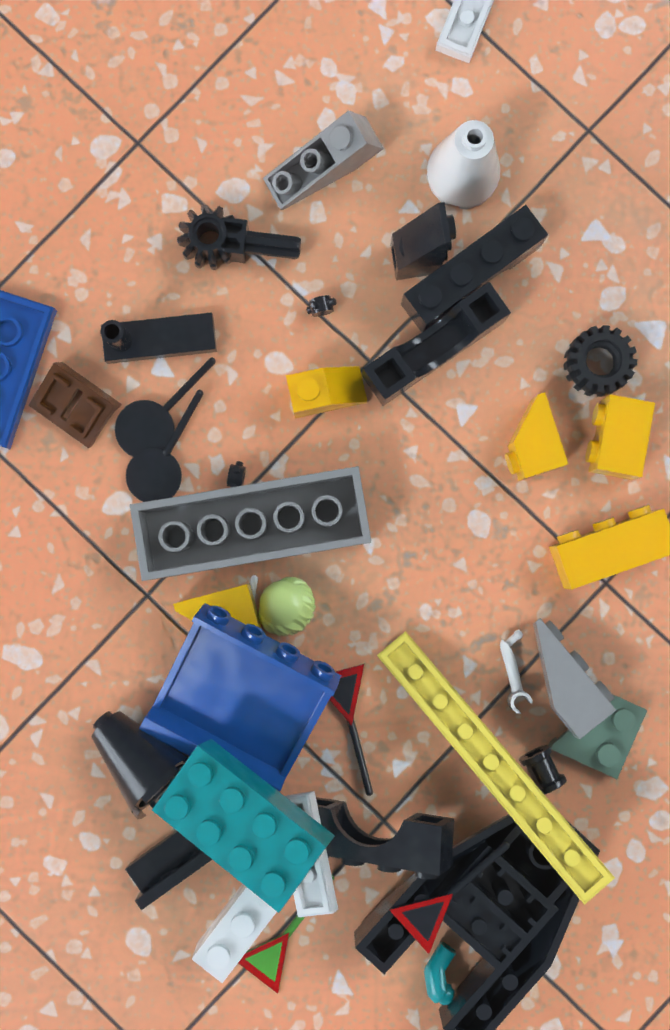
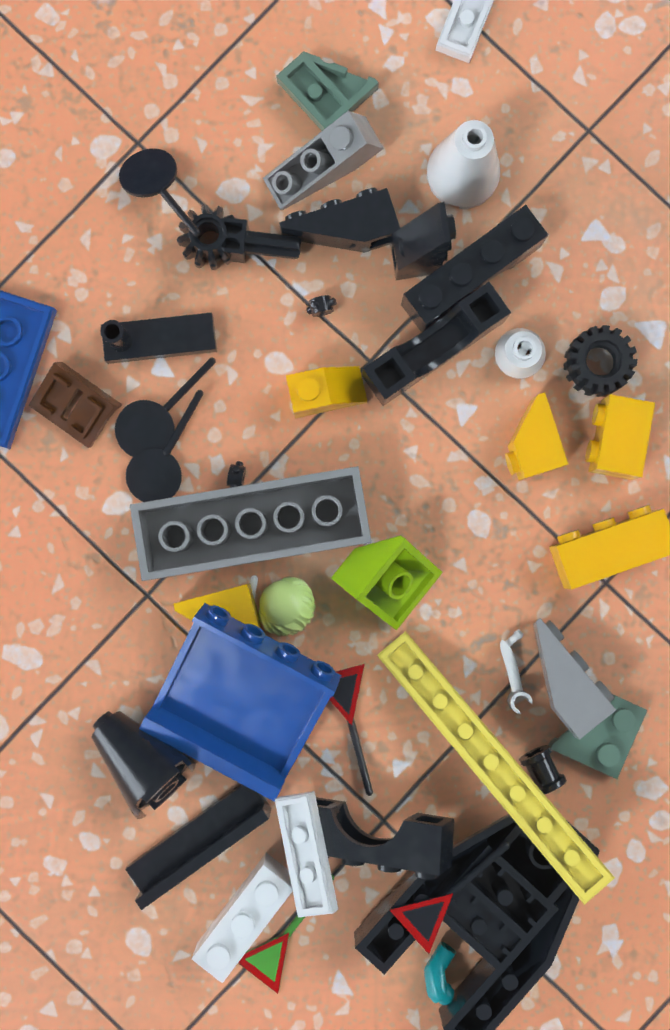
teal brick [152,739,335,913] -> none
none -> black piece [119,149,200,237]
none -> sand green wing [276,51,379,131]
none -> black slope [279,188,400,253]
none -> lime slope [331,535,443,631]
none -> white cone [495,328,546,379]

